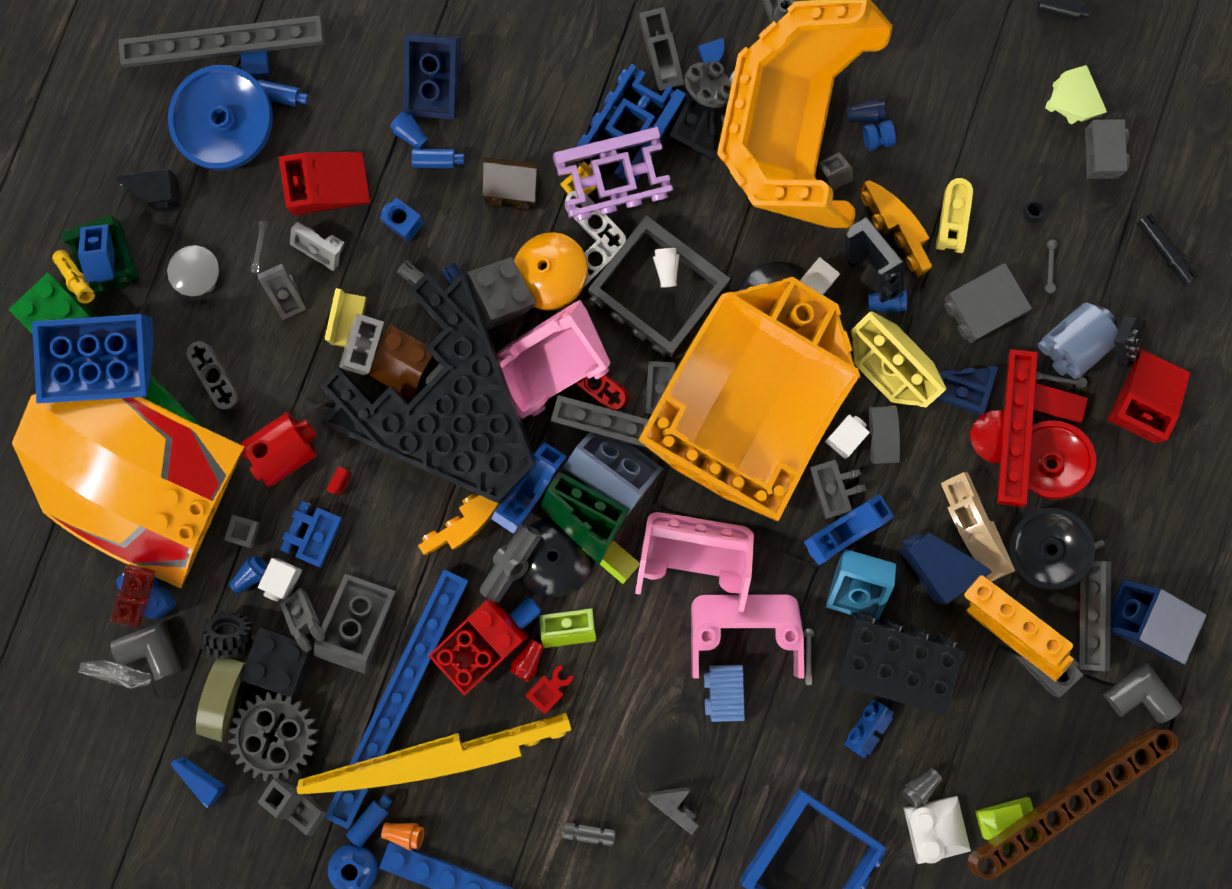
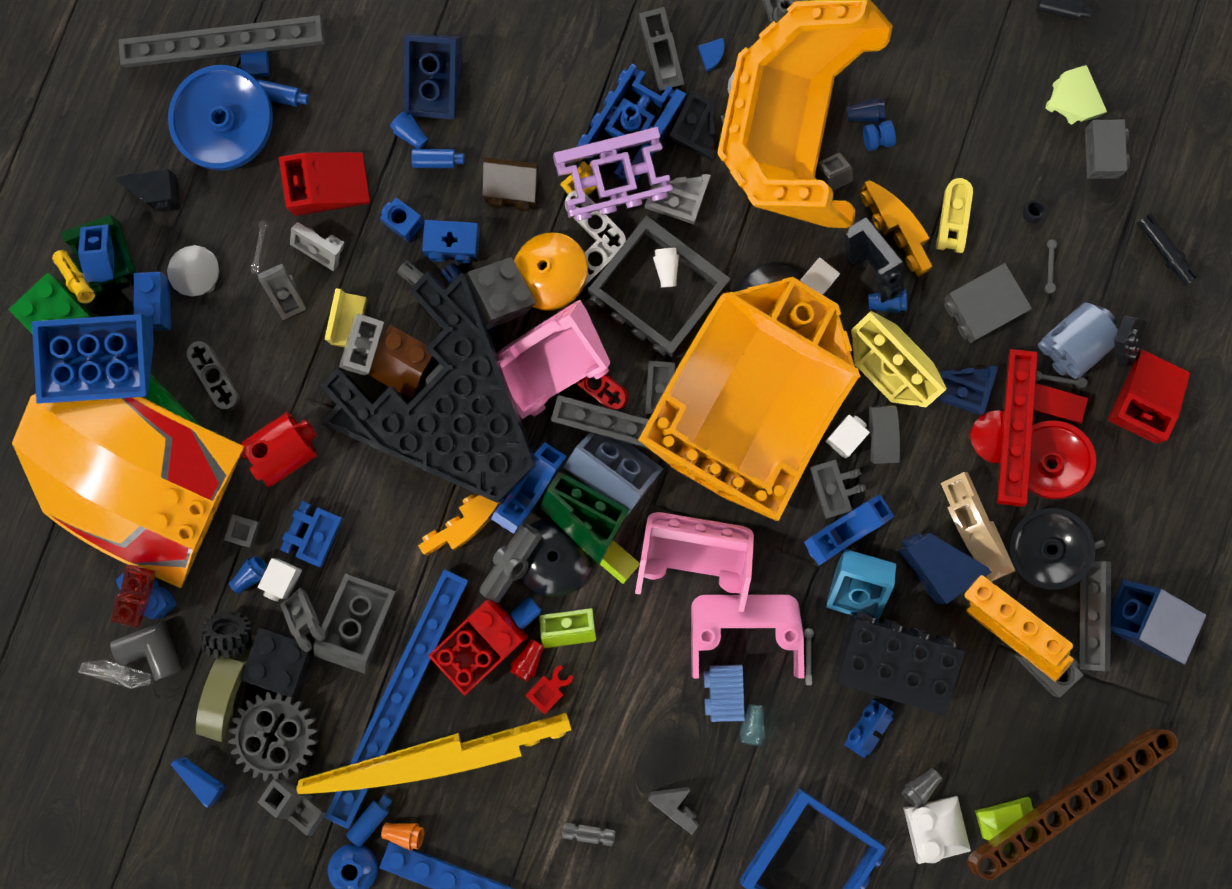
red tile [326,466,352,496] -> none
dark grey dish [685,61,731,108] -> none
dark grey brick [1103,662,1182,723] -> none
none -> blue brick [134,272,171,331]
none -> blue brick [422,220,480,263]
none -> blue pin [621,103,641,135]
none -> light grey wing [645,174,711,224]
none -> clear light blue cone [738,705,765,746]

